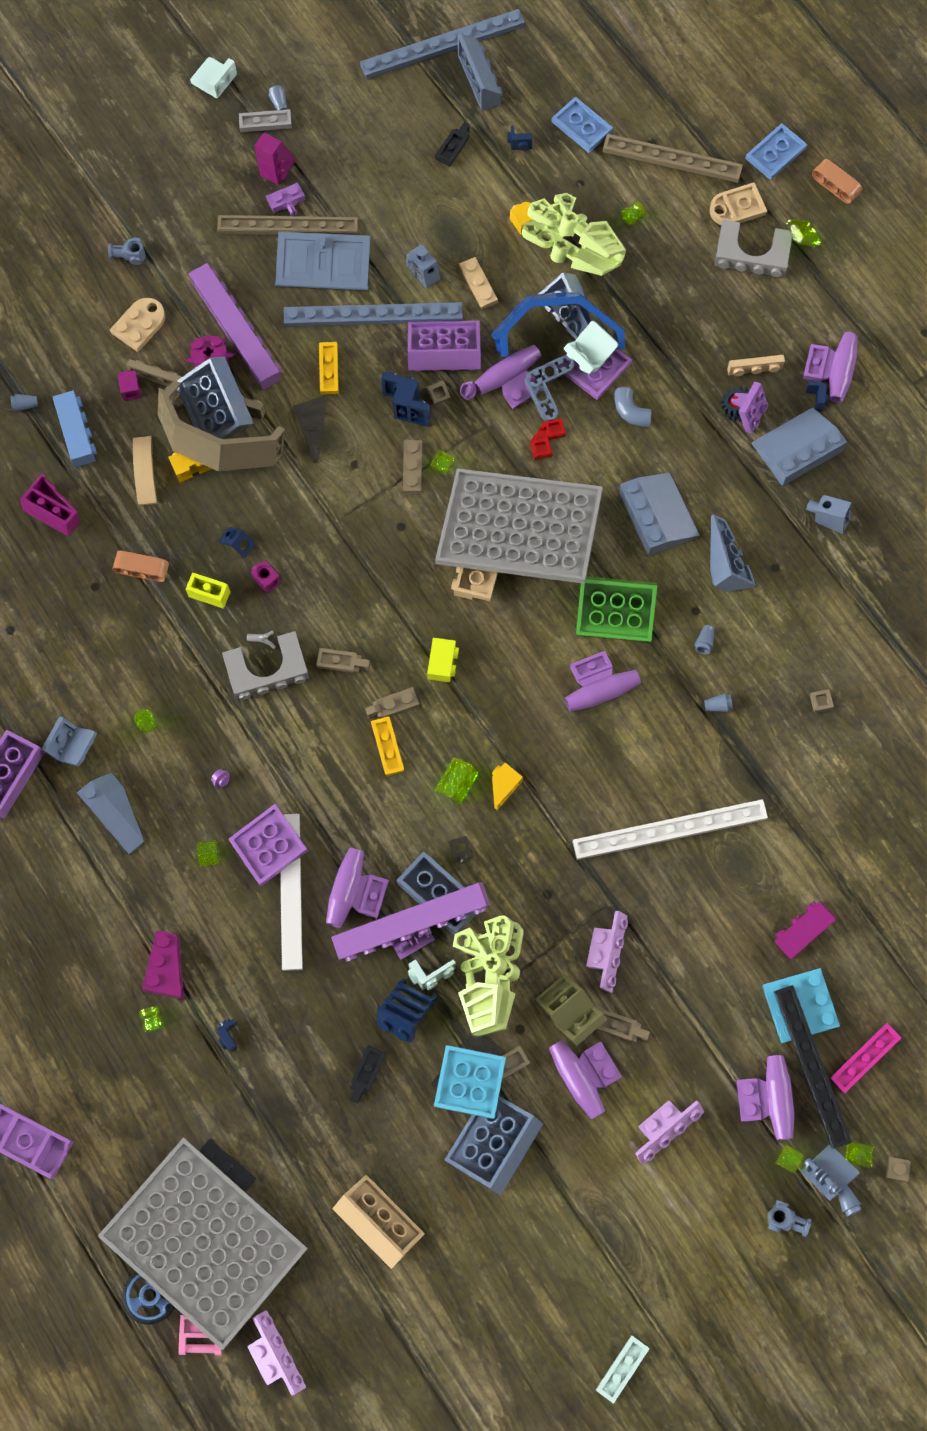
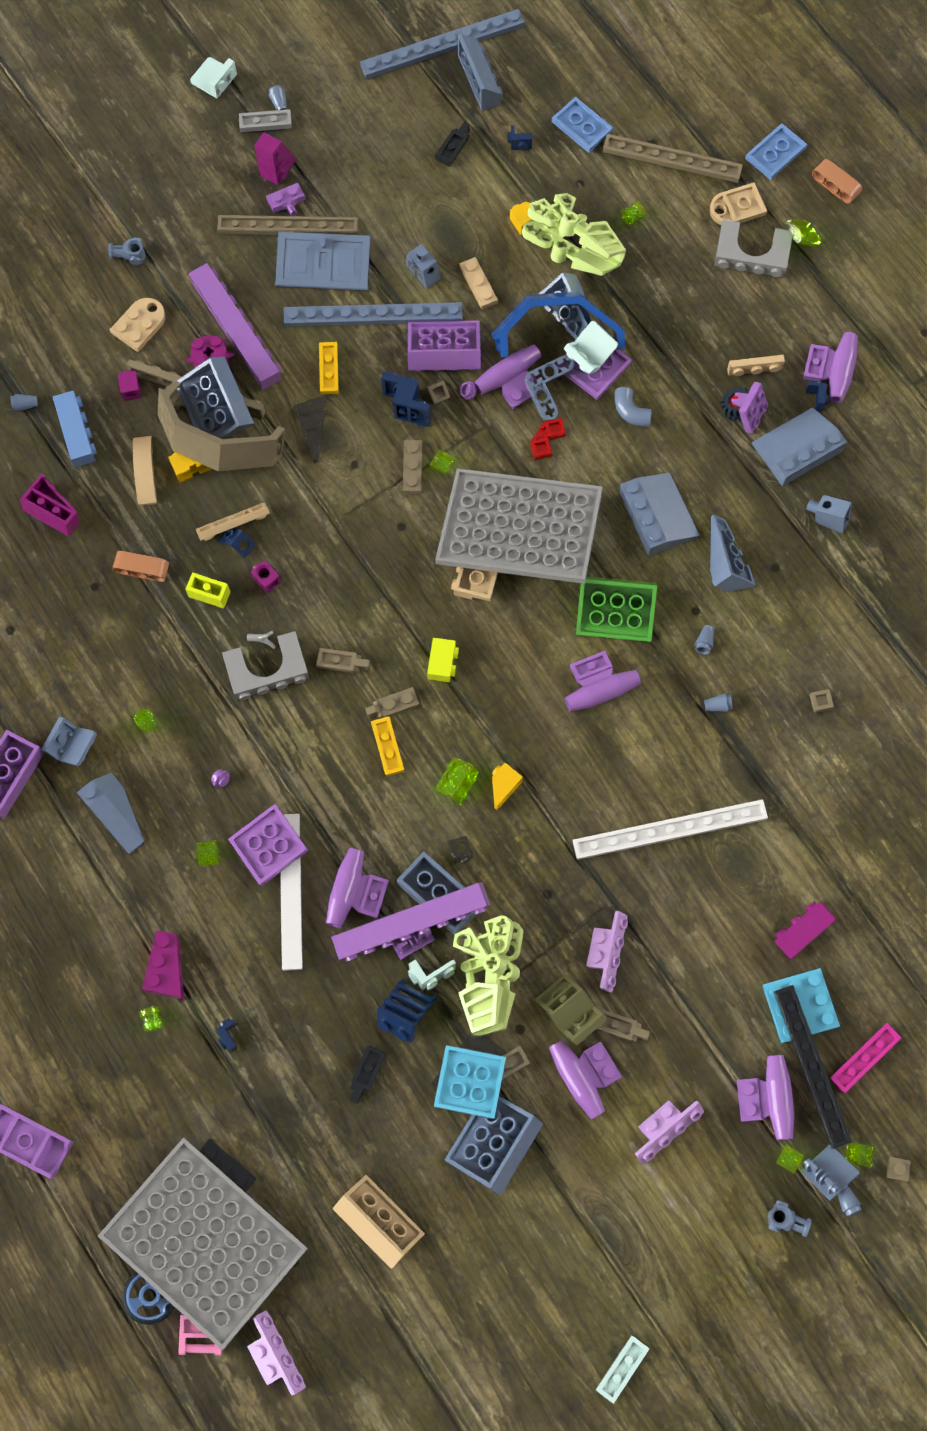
none -> tan plate [196,503,270,541]

